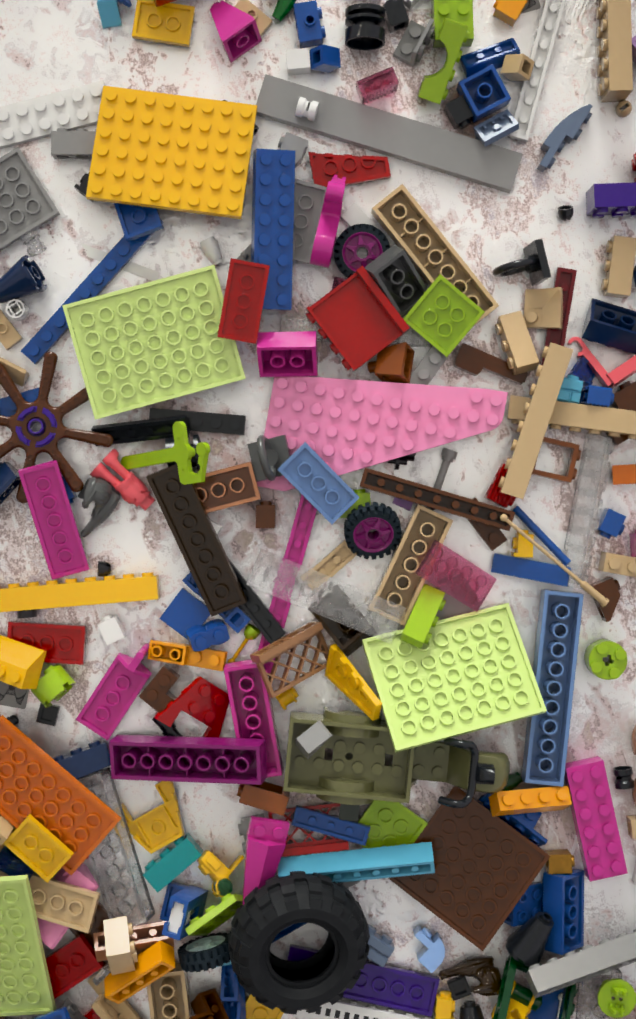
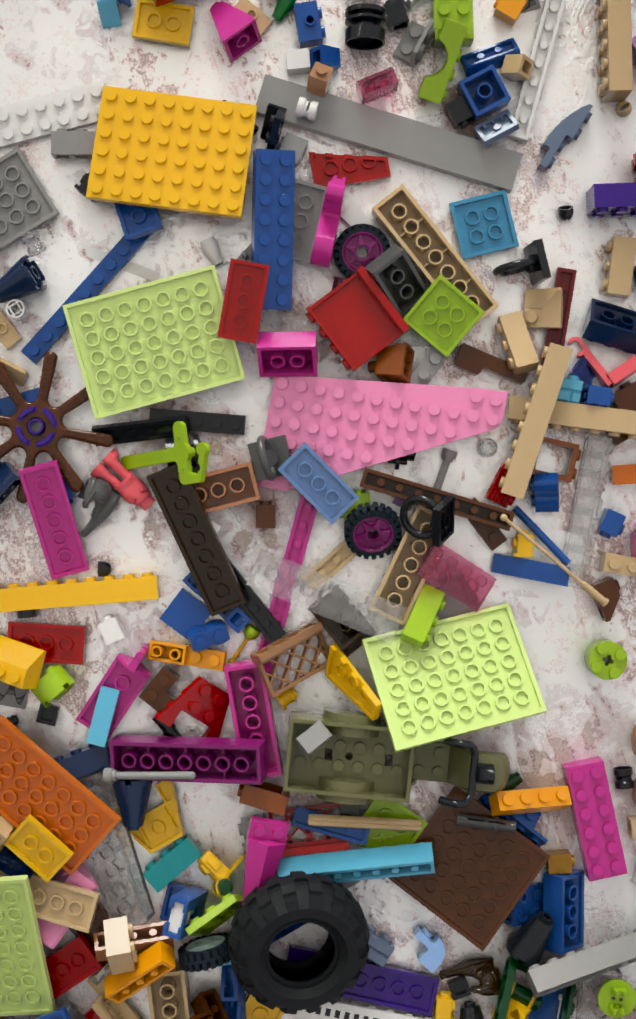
medium blue brick [521,589,584,787] -> none
none -> medium azure tile [86,685,121,748]
none -> light grey piece [103,768,196,784]
none -> dark blue cone [114,780,152,831]
none -> black bracket [260,103,287,150]
none -> medium nougat brick [306,61,334,98]
none -> tan axle [307,814,422,831]
none -> black tile [400,495,455,547]
none -> dark azure plate [449,190,519,260]
none -> dark grey pin [457,813,517,834]
none -> clear wheel [476,438,498,458]
none -> blue brick [530,473,559,512]

